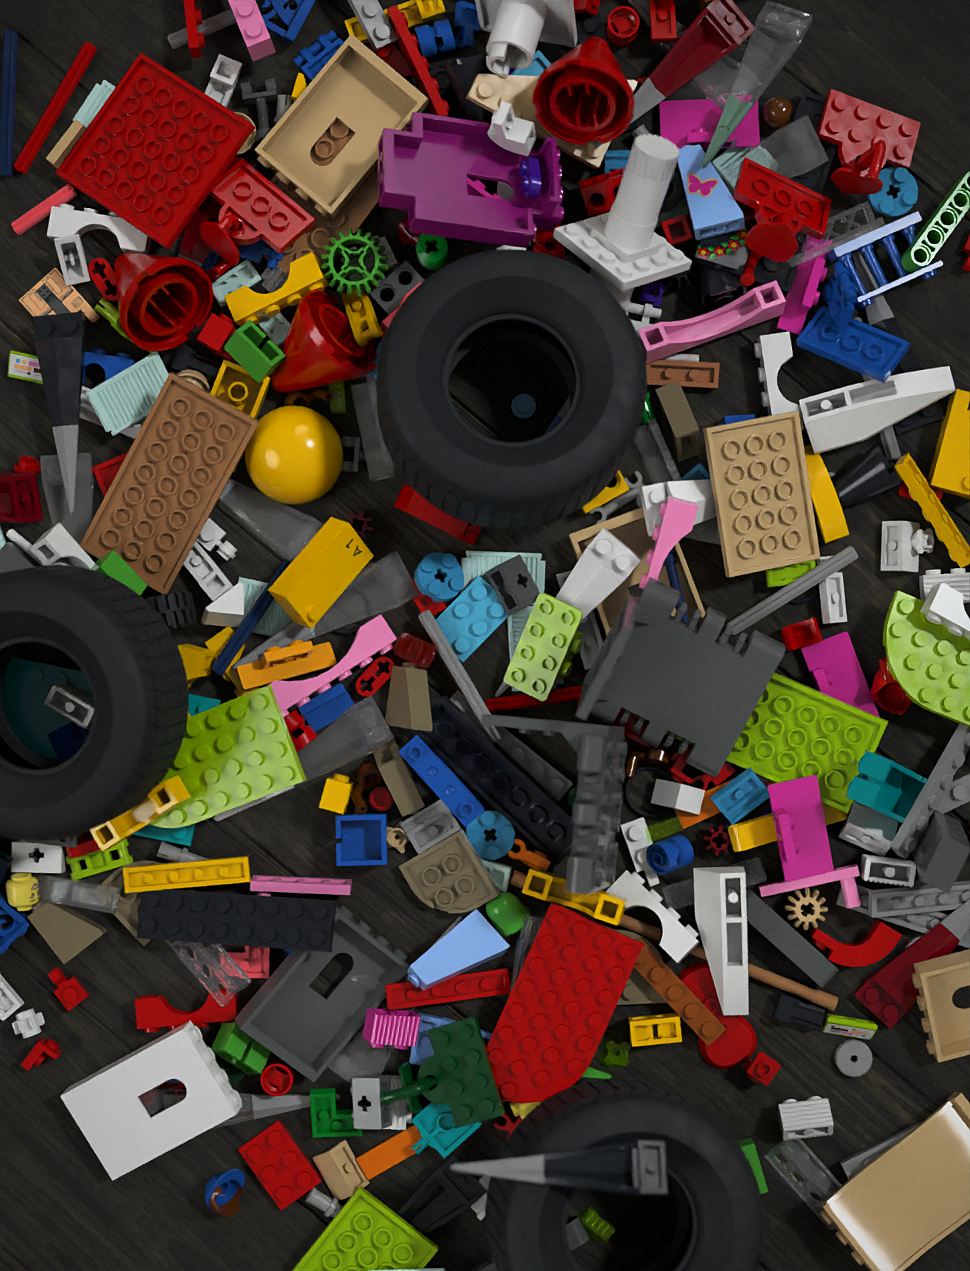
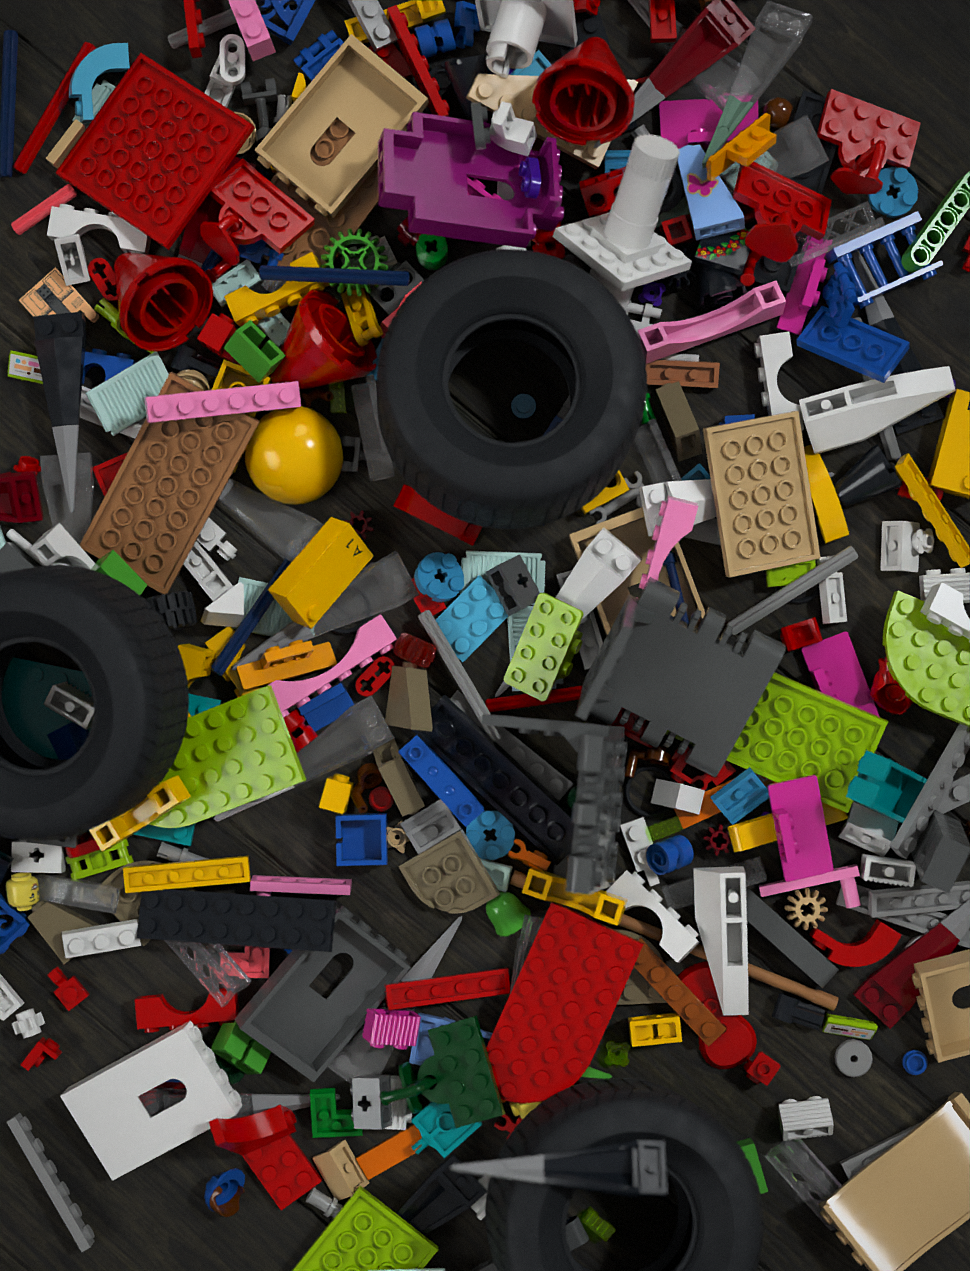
red wheel [260,1058,296,1096] -> none
light blue slope [407,909,509,991] -> none
red wheel [606,6,640,47] -> none
none -> light grey plate [7,1113,95,1252]
none -> white plate [62,919,141,958]
none -> medium azure arch [69,43,130,123]
none -> bright pink arch [144,381,301,423]
none -> red arch [209,1105,296,1156]
none -> white plate [220,34,246,85]
none -> dark blue axle [259,265,409,286]
none -> dark grey plate [471,102,491,150]
none -> light orange bracket [706,113,777,181]
none -> blue plate [902,1050,928,1075]

